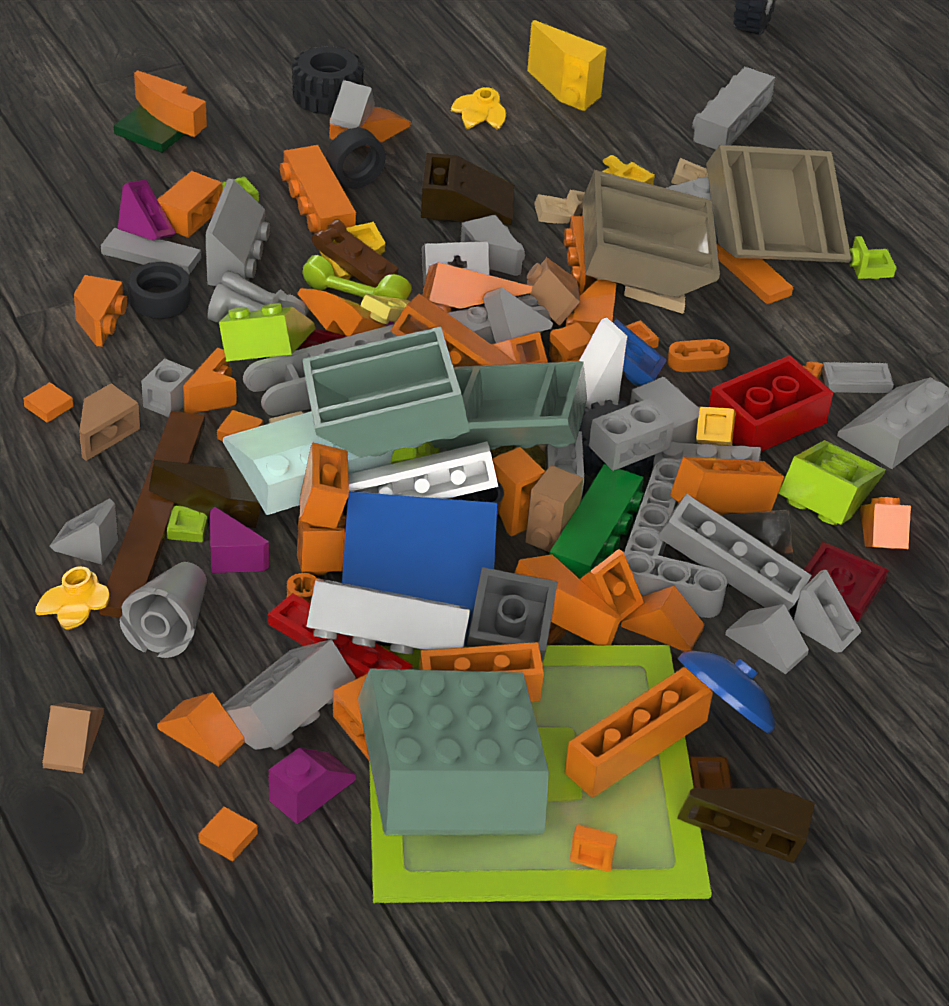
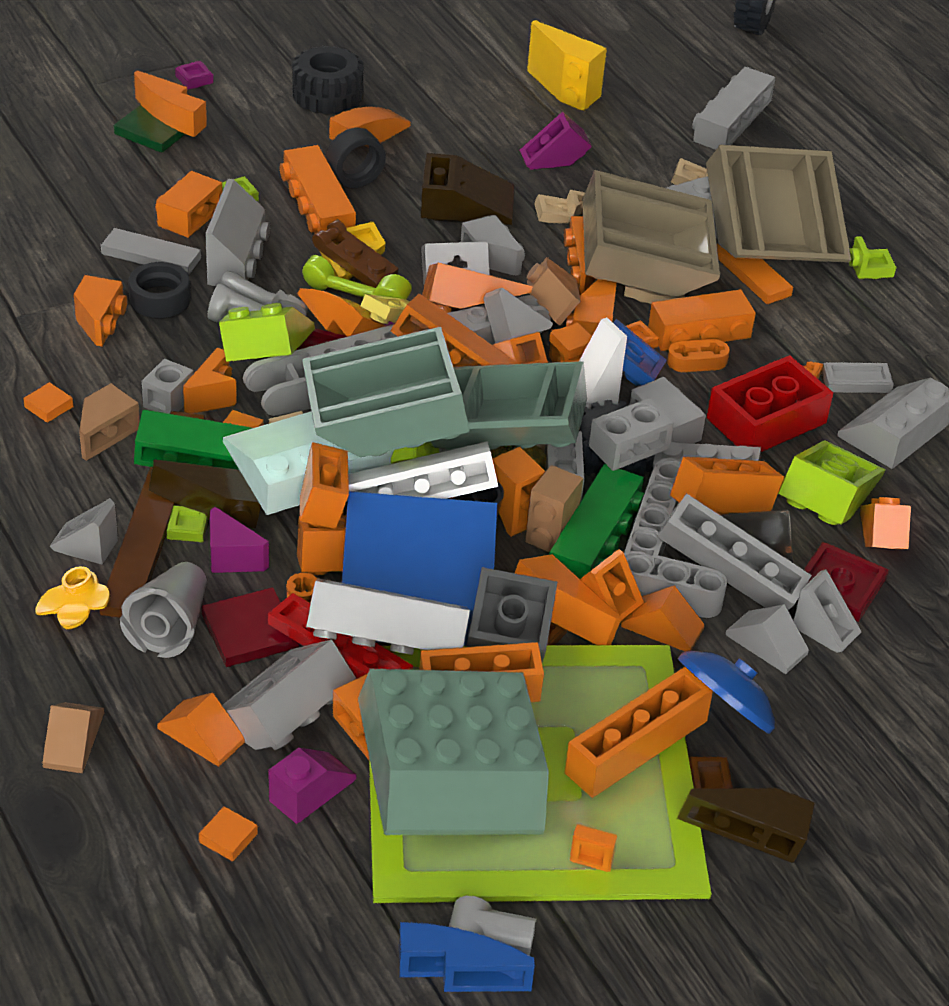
magenta slope [118,179,176,241] -> none
light grey slope [330,80,375,129] -> none
yellow plate [451,87,506,129] -> none
yellow plate [602,155,655,185] -> none
yellow plate [696,407,736,446] -> none
none -> green brick [134,410,253,470]
none -> magenta tile [175,61,214,90]
none -> dark red tile [201,587,299,667]
none -> blue slope [399,922,535,992]
none -> light grey piece [449,896,536,956]
none -> magenta slope [520,112,592,169]
none -> orange brick [648,289,756,351]

